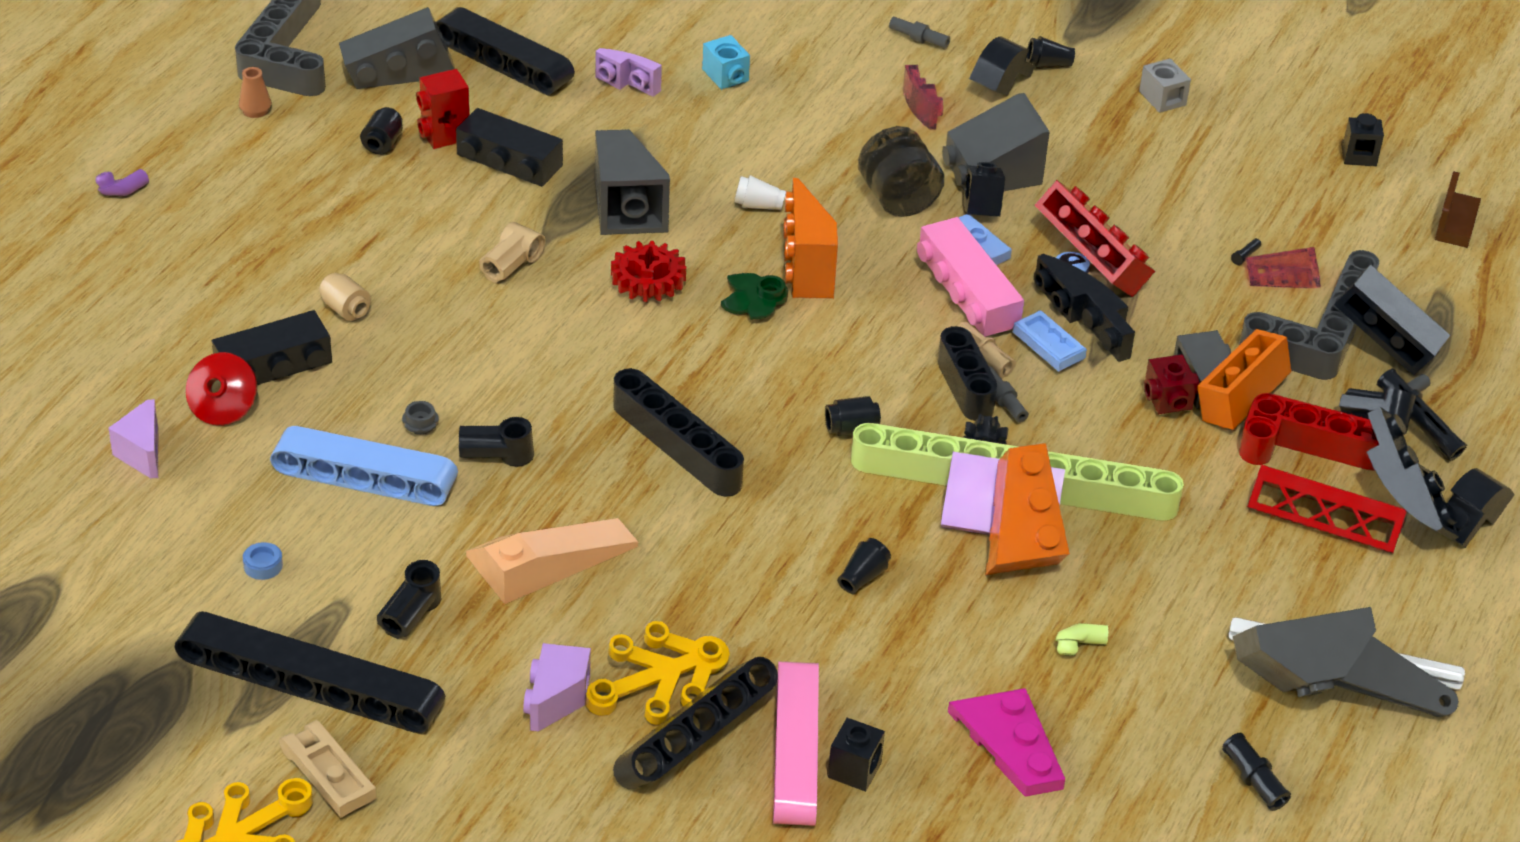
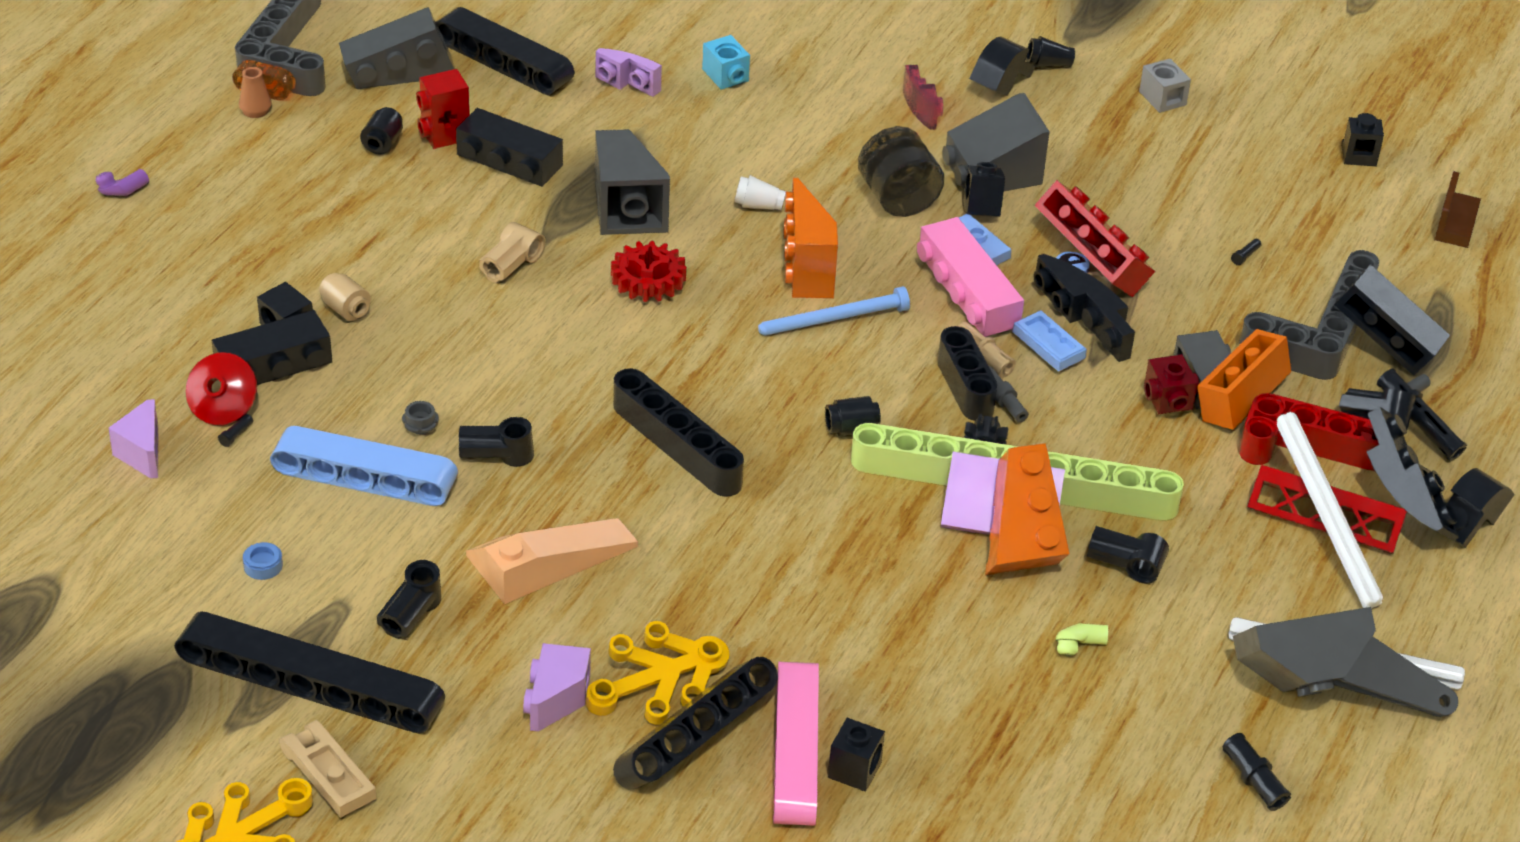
dark green plate [721,273,788,320] -> none
black cone [837,538,891,594] -> none
dark grey bar [889,16,950,48] -> none
dark pink wing [948,688,1065,797] -> none
clear pink slope [1246,247,1321,288] -> none
none -> black piece [218,414,253,447]
none -> clear orange beam [232,60,296,100]
none -> black brick [257,281,313,325]
none -> light blue bar [758,286,910,336]
none -> black piece [1087,526,1169,584]
none -> white axle [1277,412,1383,608]

